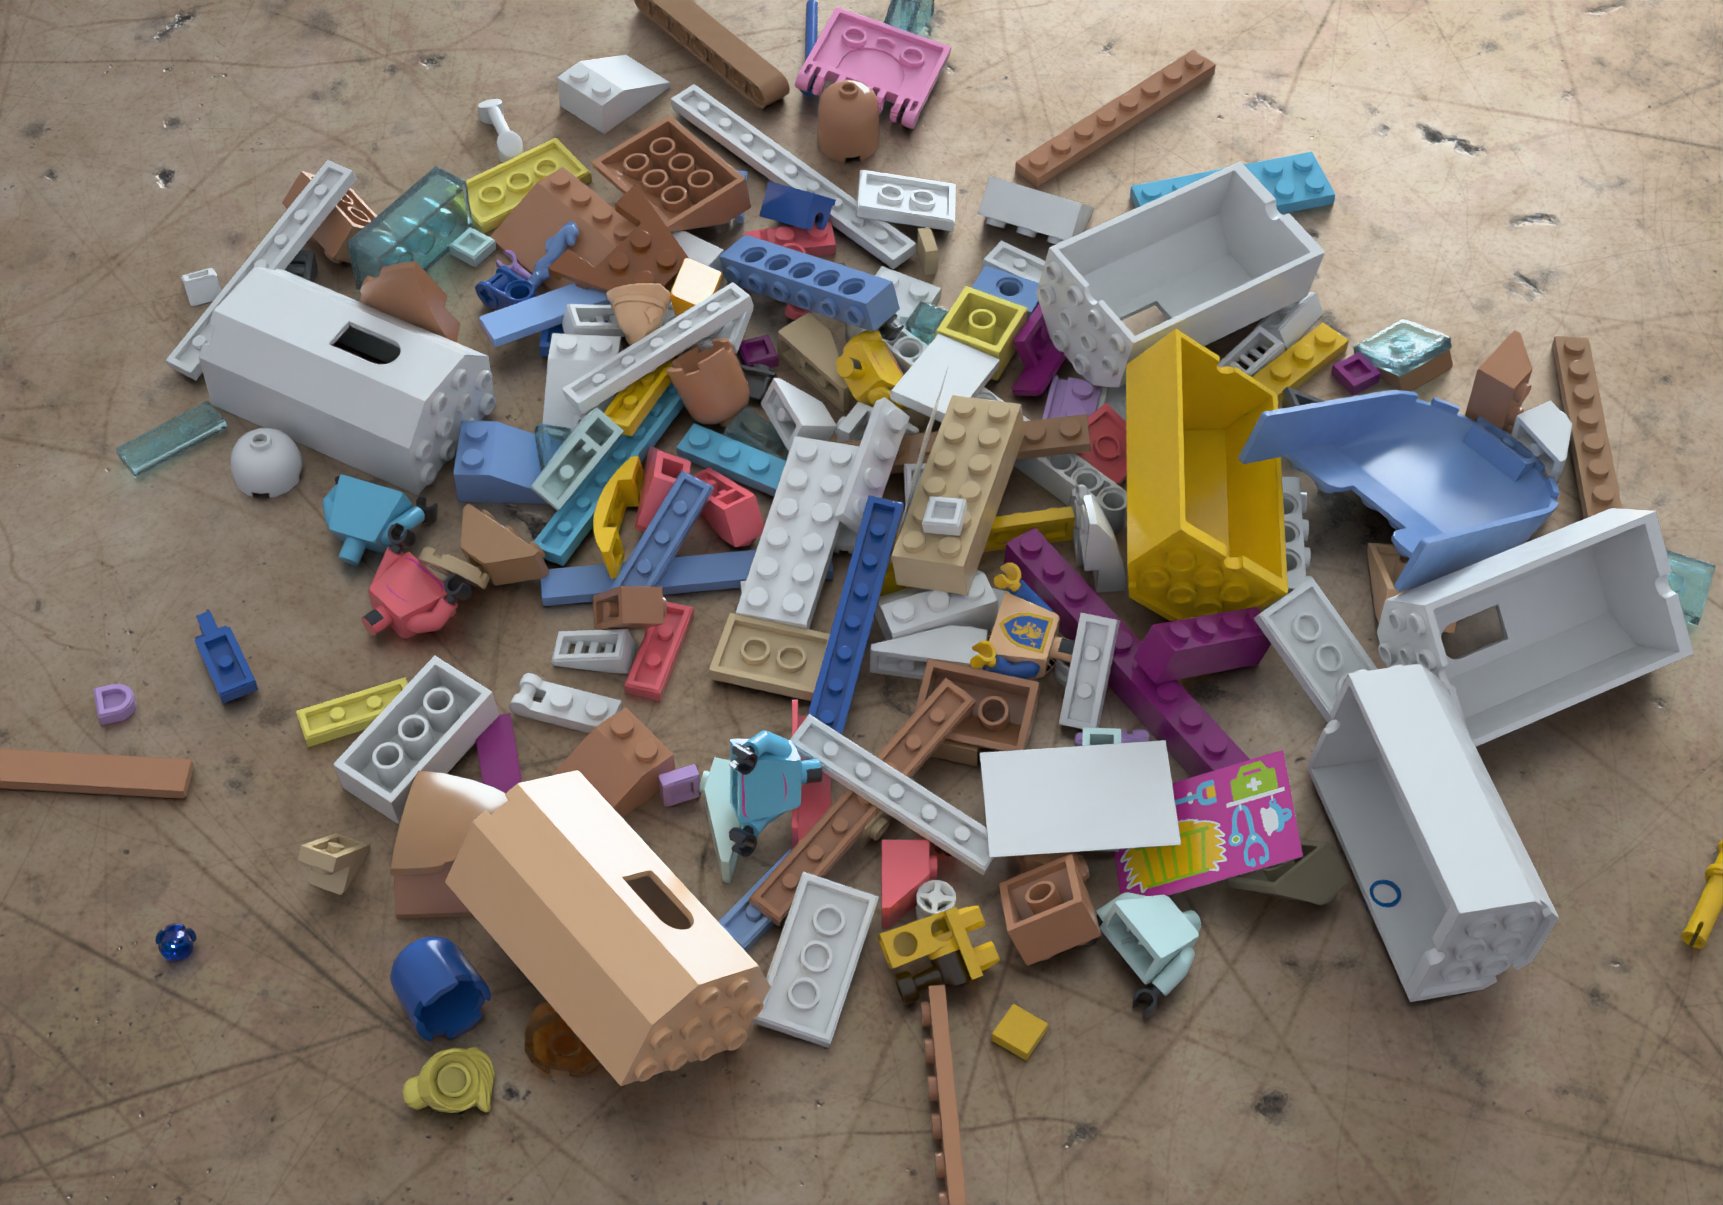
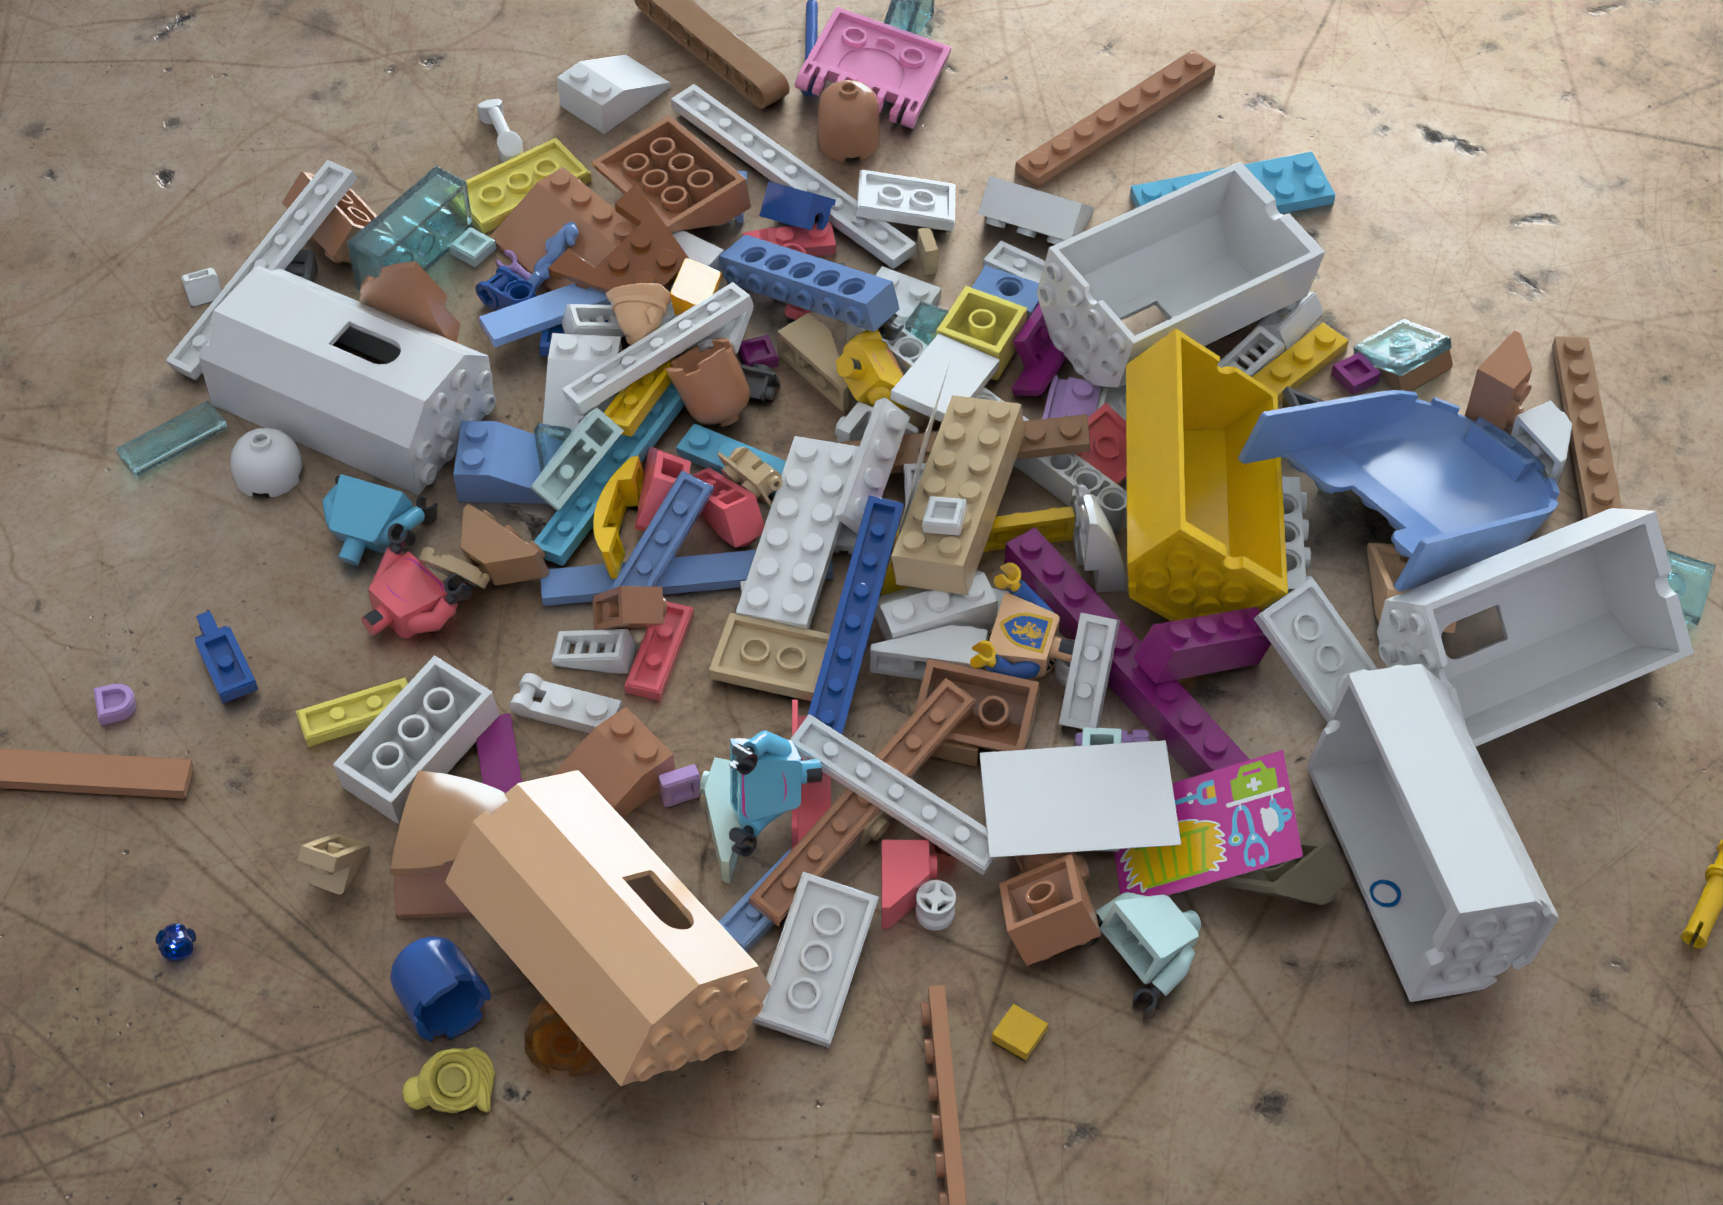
clear light blue slope [724,406,789,461] -> none
white slope [761,378,837,451] -> none
yellow hips [876,905,1000,1006] -> none
none -> tan hinge [717,447,783,507]

